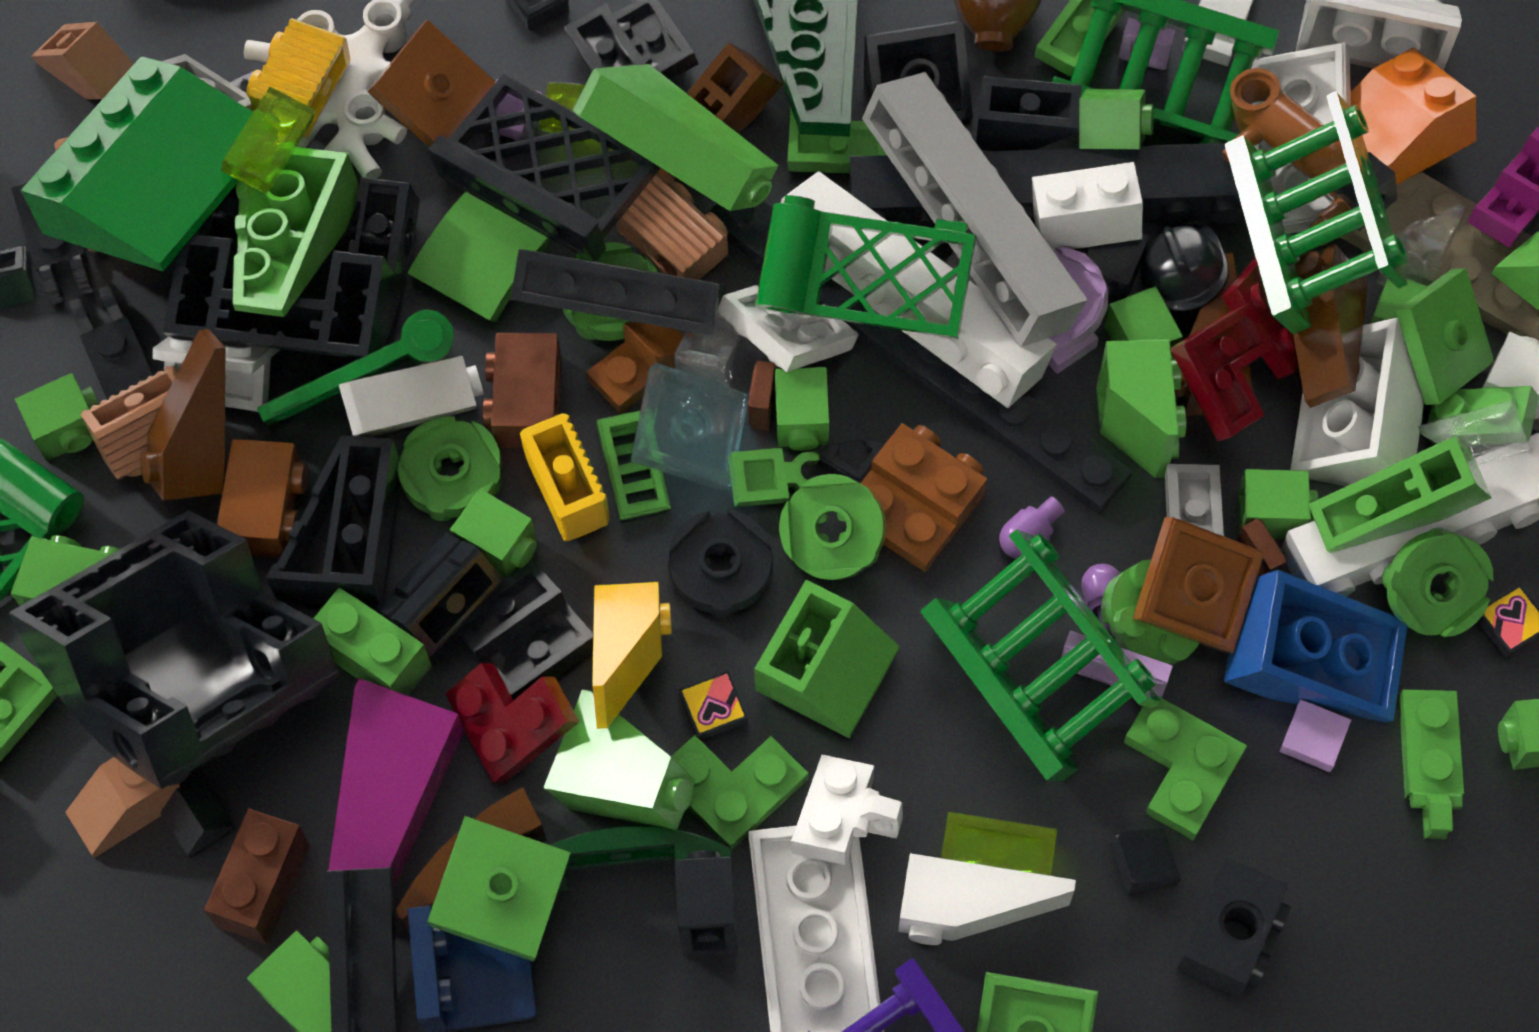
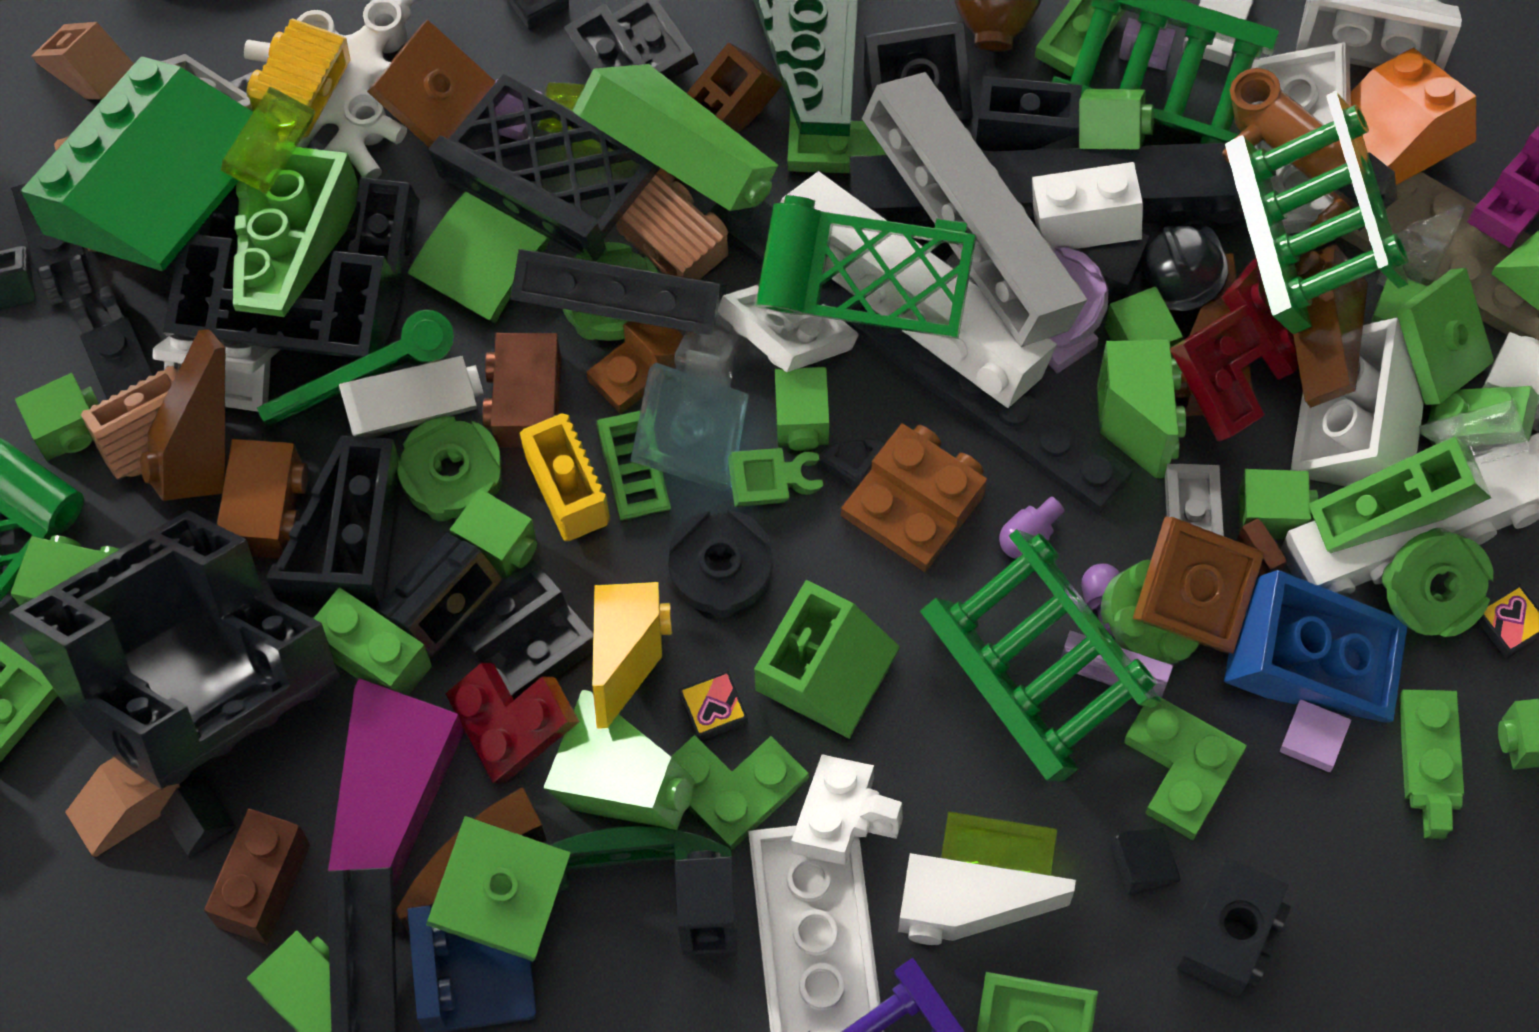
copper tile [748,361,775,431] -> none
bright green plate [779,474,886,580] -> none

